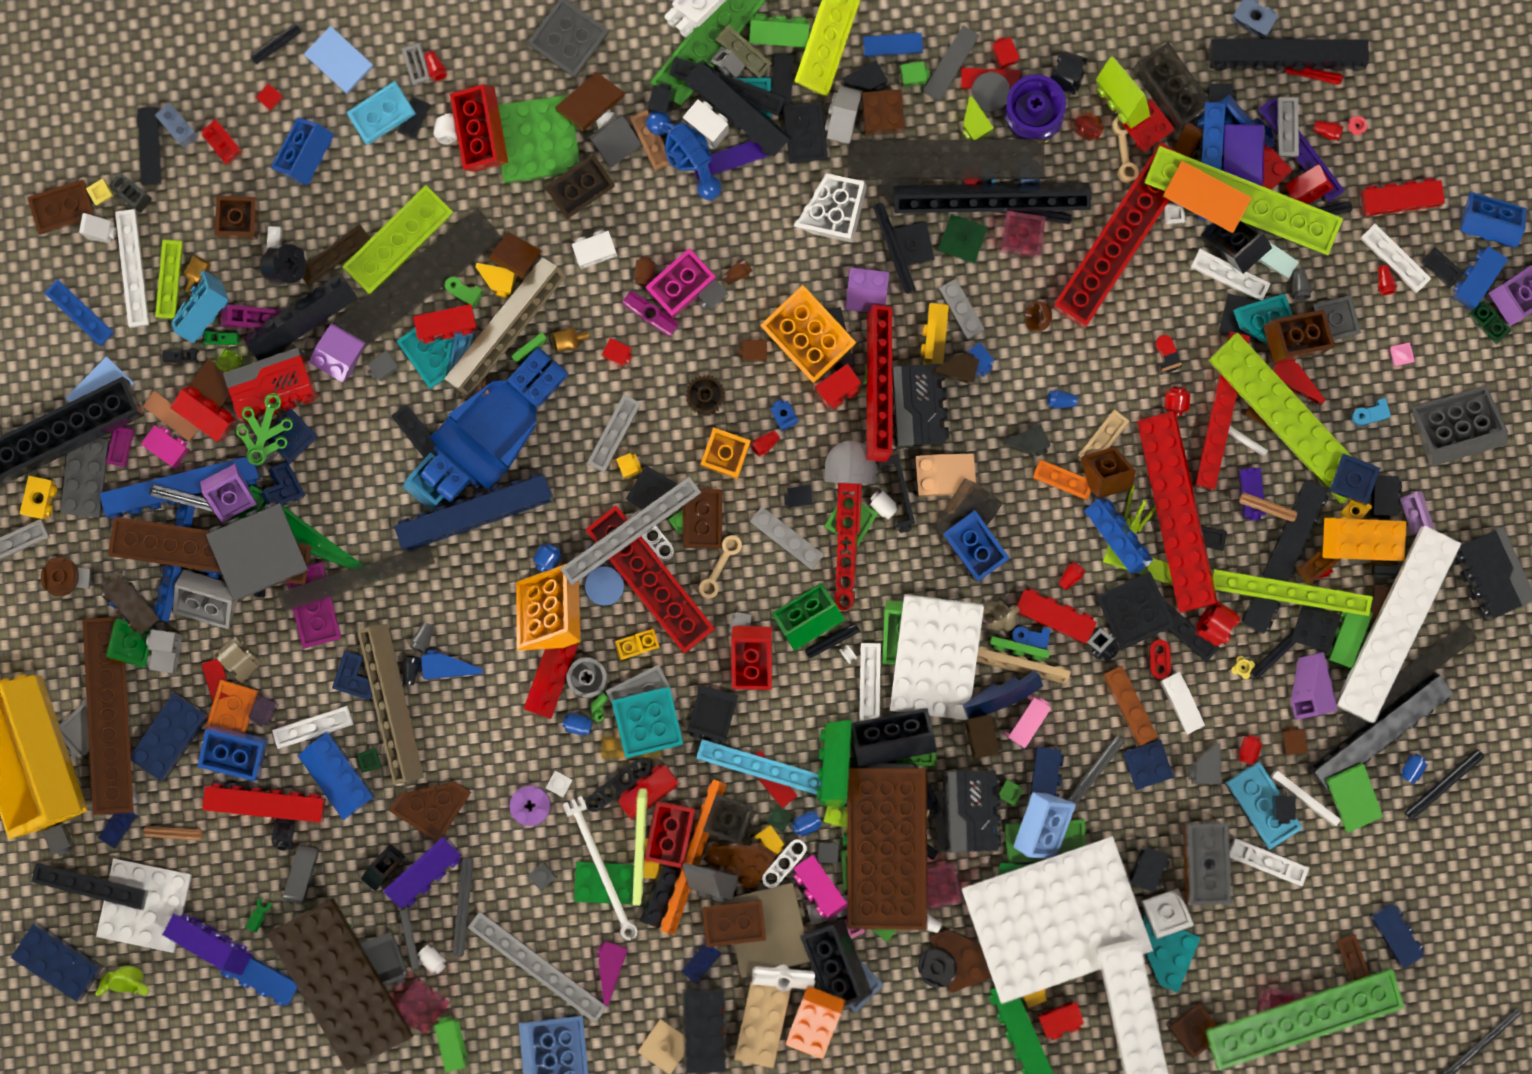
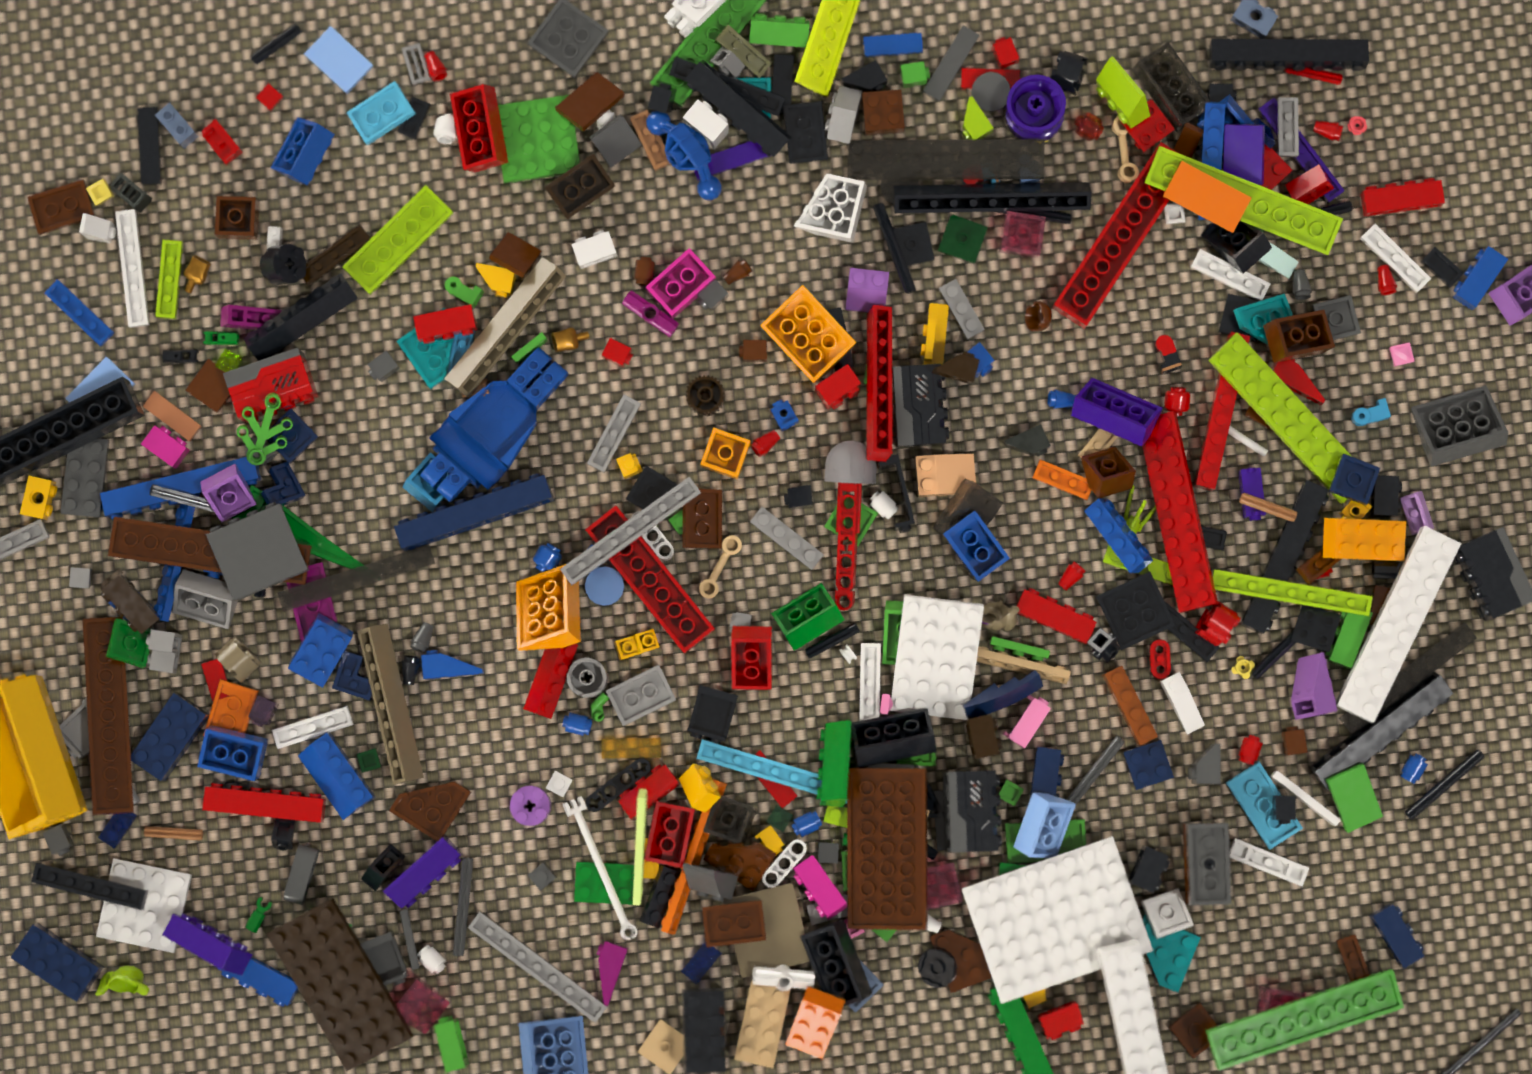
reddish brown tile [41,557,79,596] -> none
magenta tile [106,427,135,468] -> none
dark azure wedge [171,270,228,343] -> none
red brick [171,386,236,442] -> none
medium lavender slope [309,324,365,382] -> none
clear smoke plate [325,208,503,351] -> none
black plate [391,404,438,459] -> none
teal plate [611,686,683,759] -> none
blue leg [1012,627,1051,650] -> none
blue slope [1460,191,1527,248] -> none
dark green slope [1469,301,1511,345] -> none
none -> blue brick [288,613,353,688]
none -> yellow brick [678,763,721,812]
none -> bright pink tile [880,694,893,715]
none -> dark purple slope [1071,378,1162,446]

